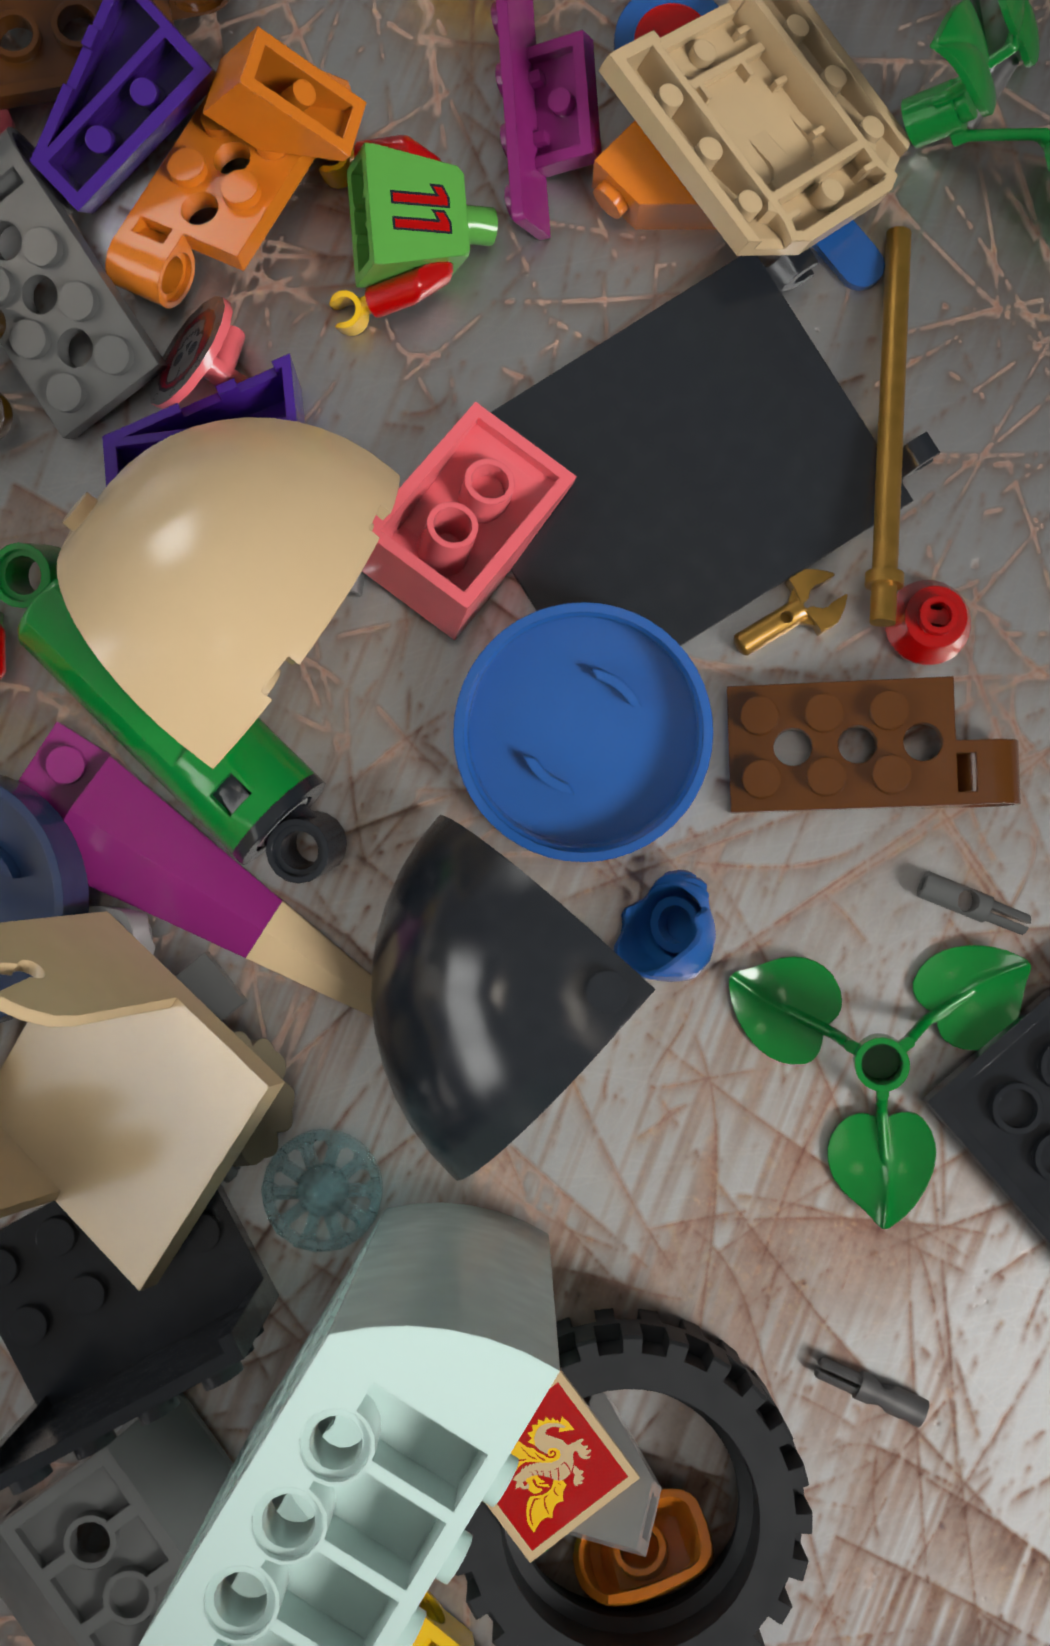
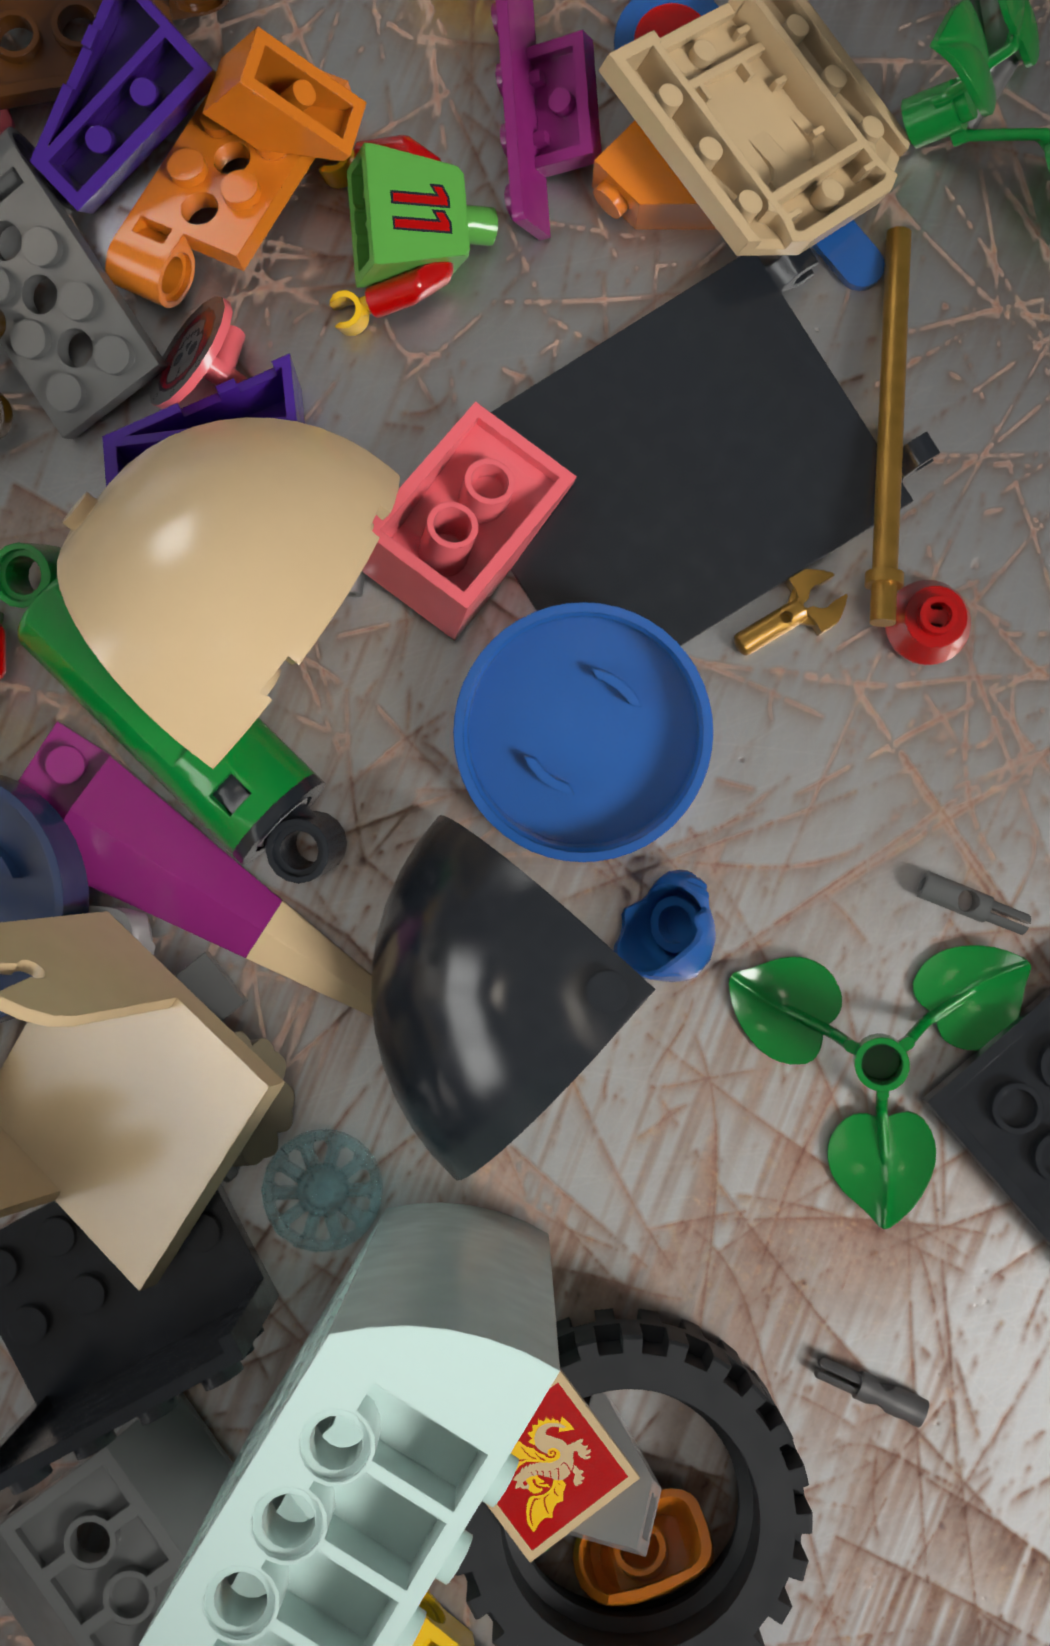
reddish brown hinge [727,676,1021,814] -> none

